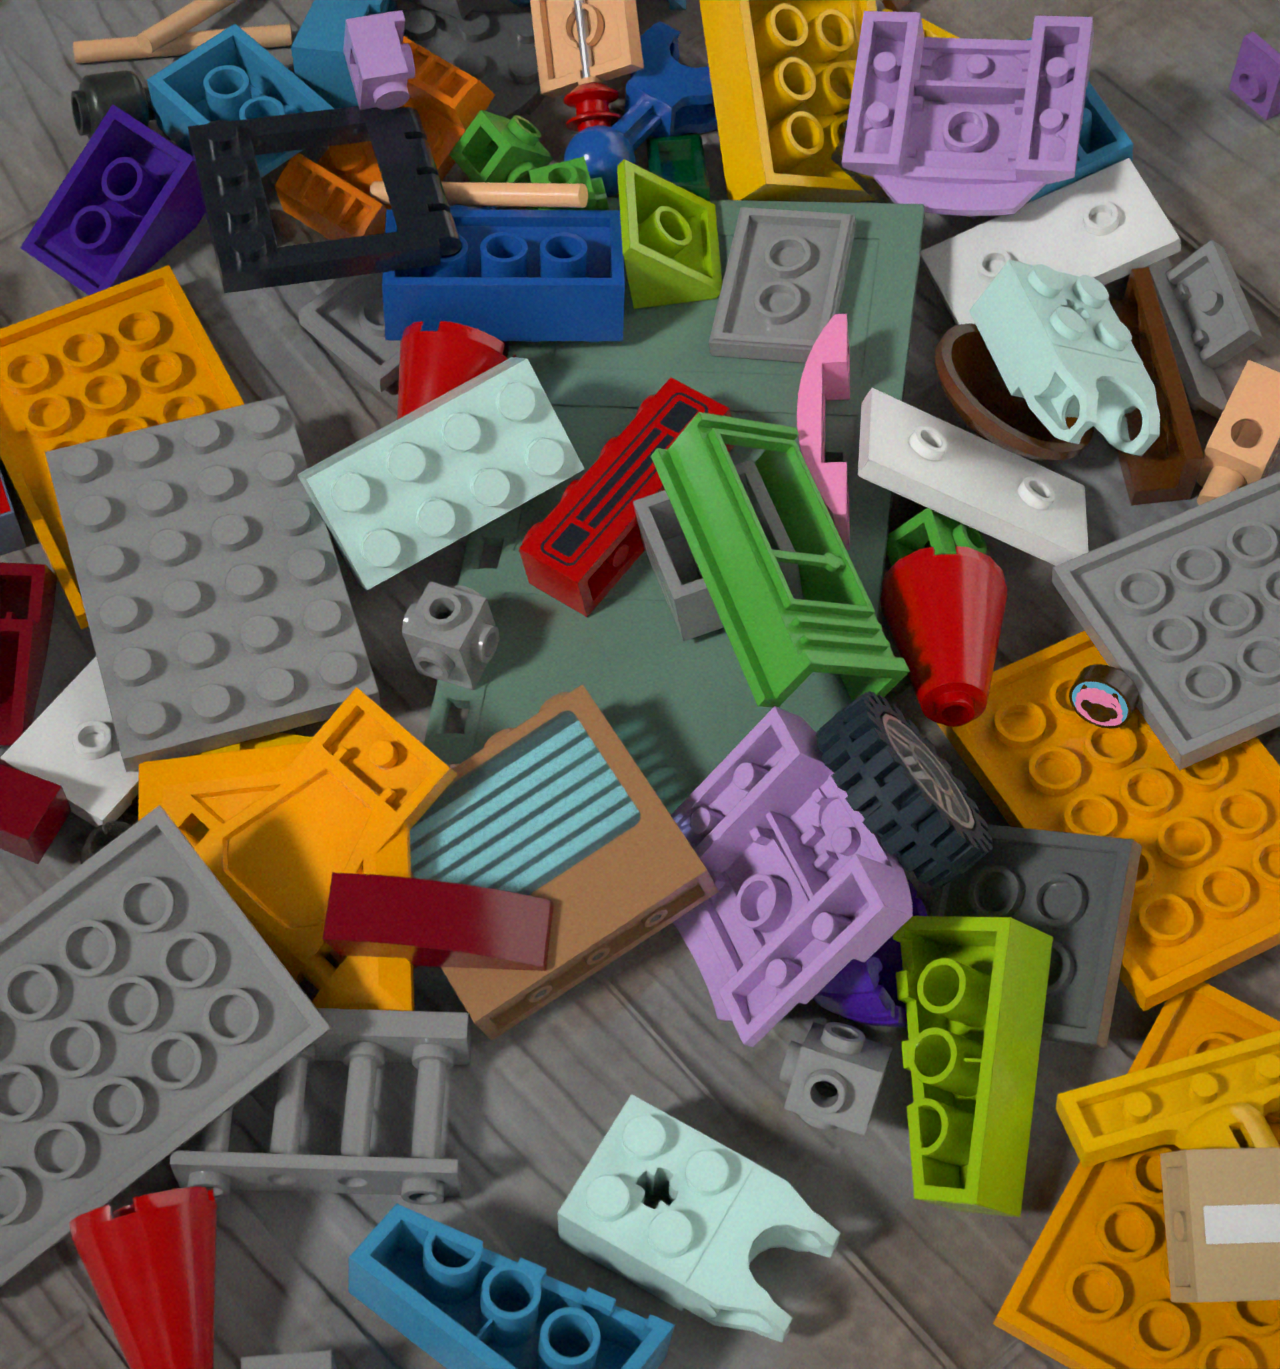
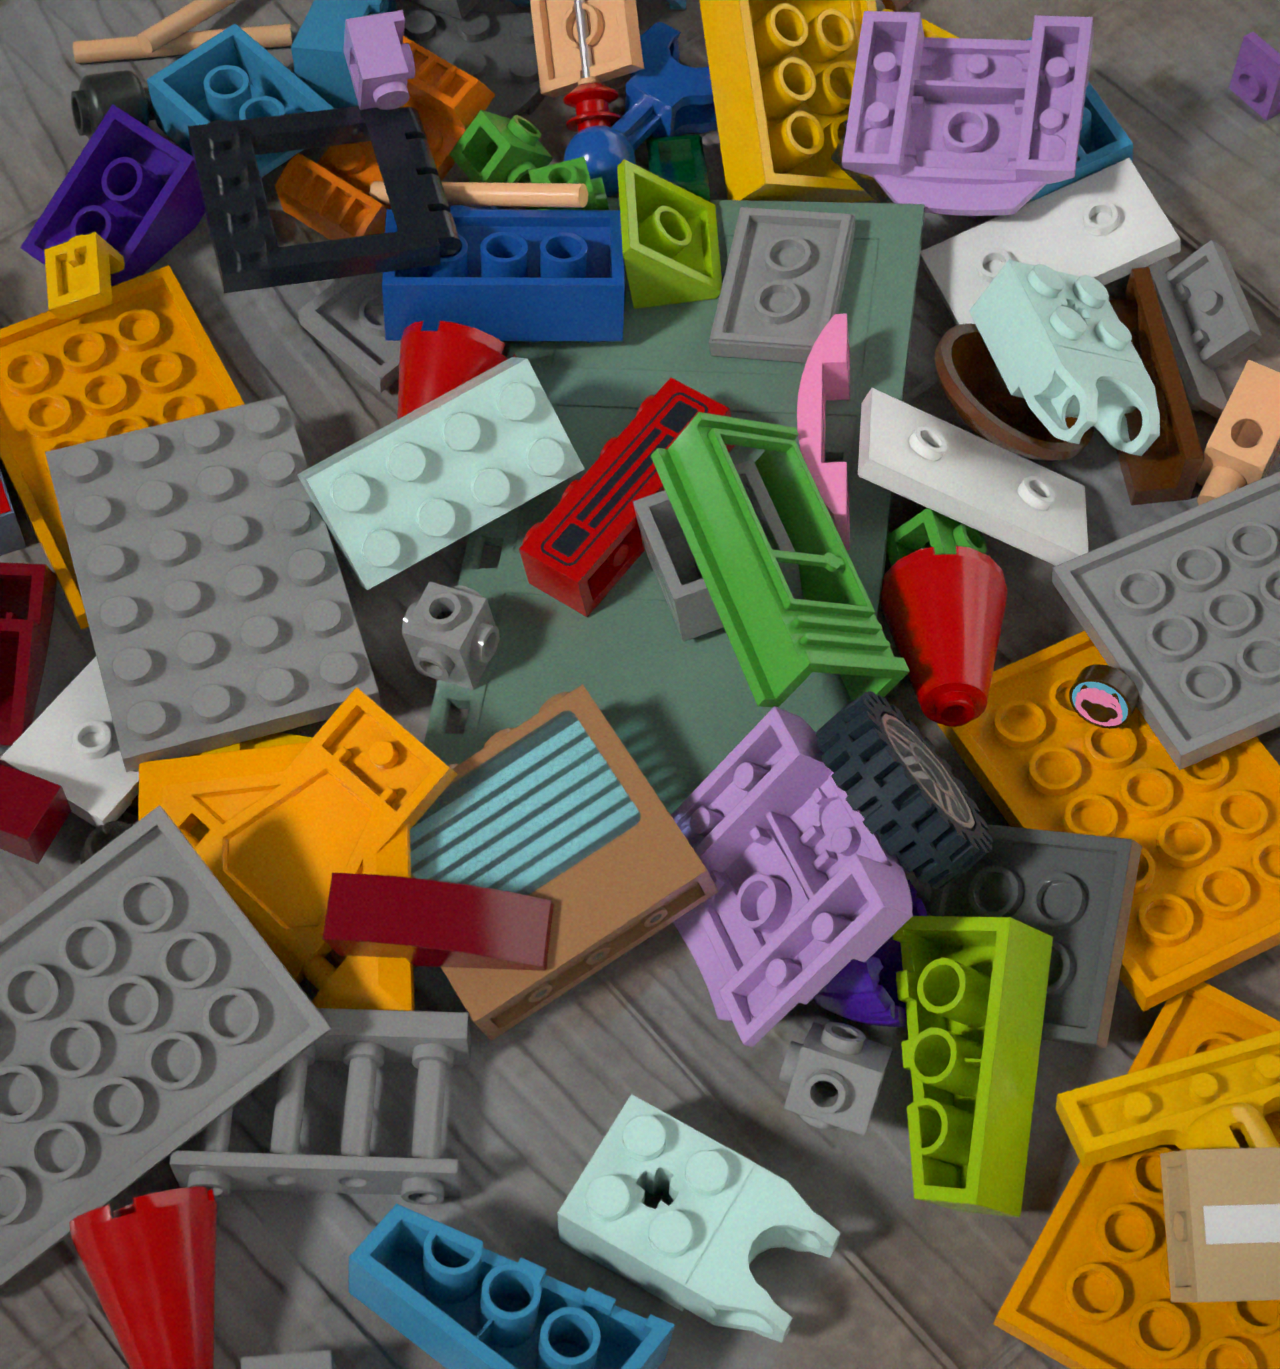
none -> yellow bracket [44,232,125,320]

